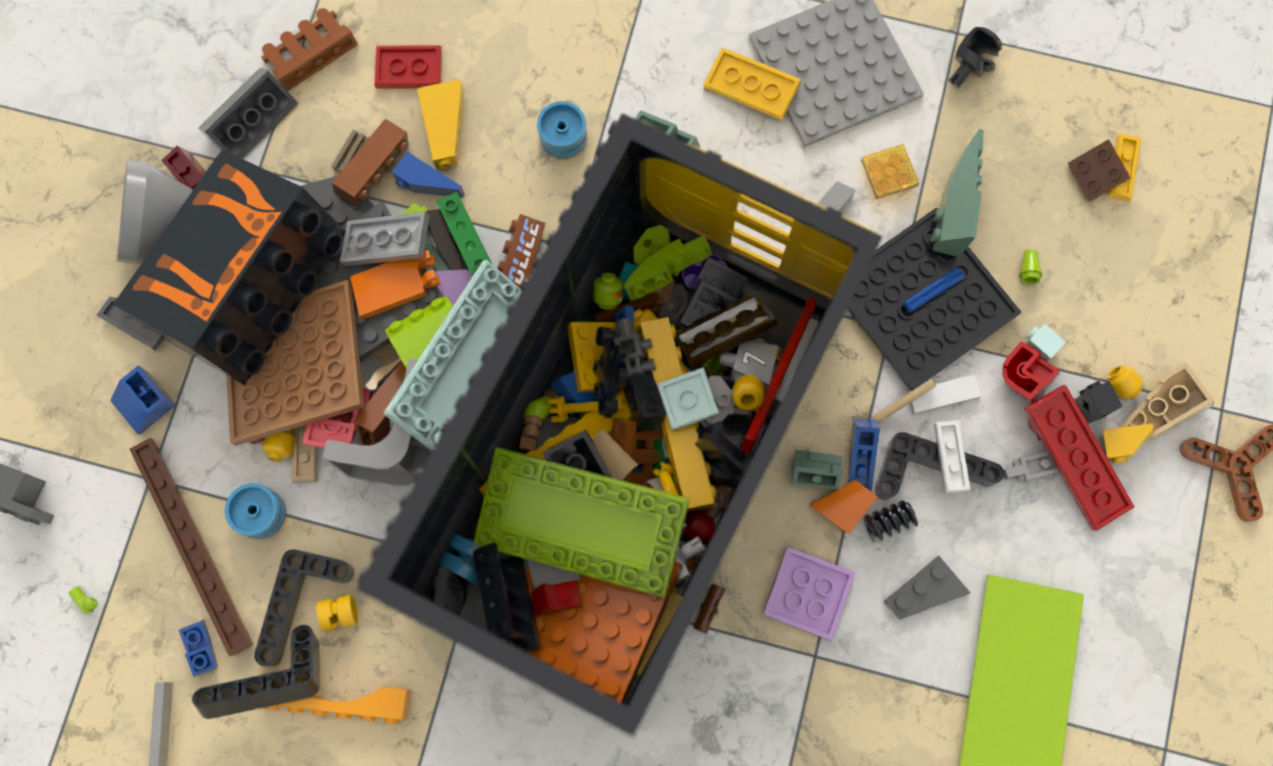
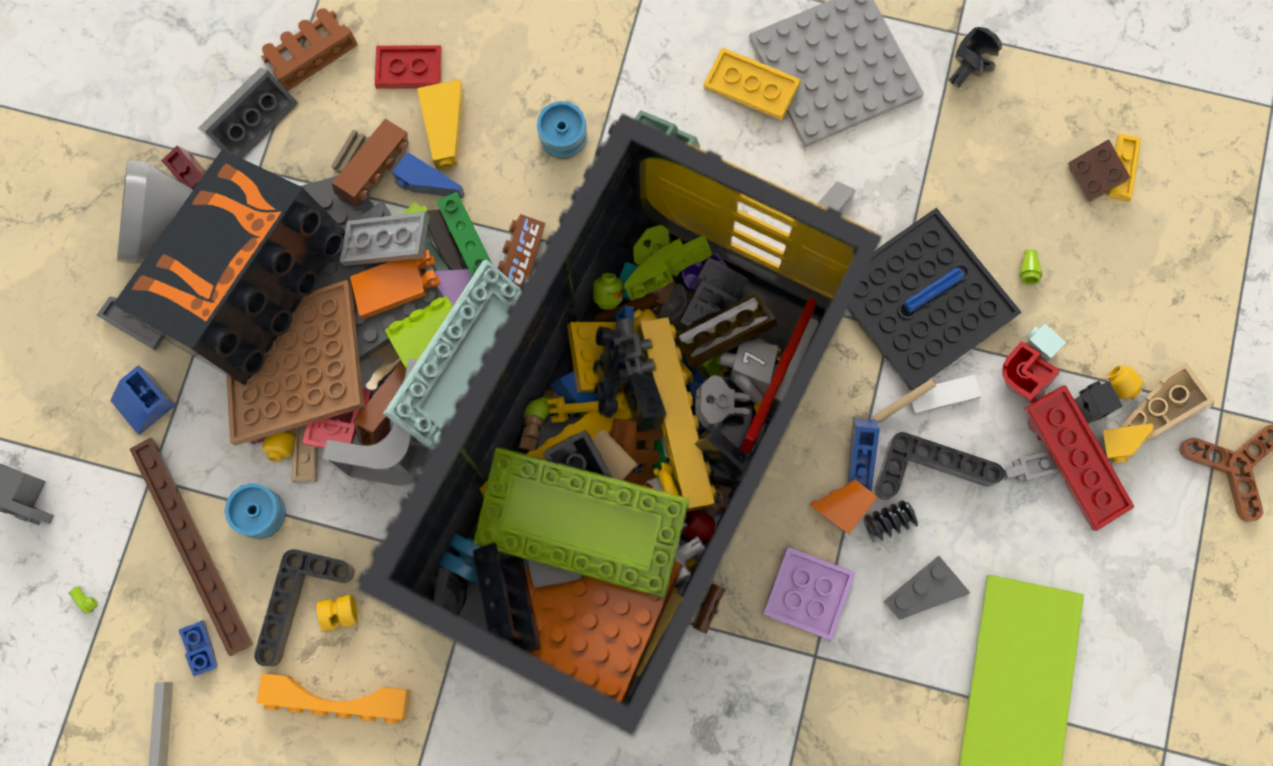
black beam [192,625,320,719] -> none
red slope [531,580,582,617] -> none
light aqua tile [657,368,720,431] -> none
yellow head [732,375,764,411] -> none
sand green brick [792,450,843,490] -> none
clear yellow plate [861,144,919,199] -> none
sand green wedge [931,129,984,257] -> none
white tile [934,420,971,494] -> none

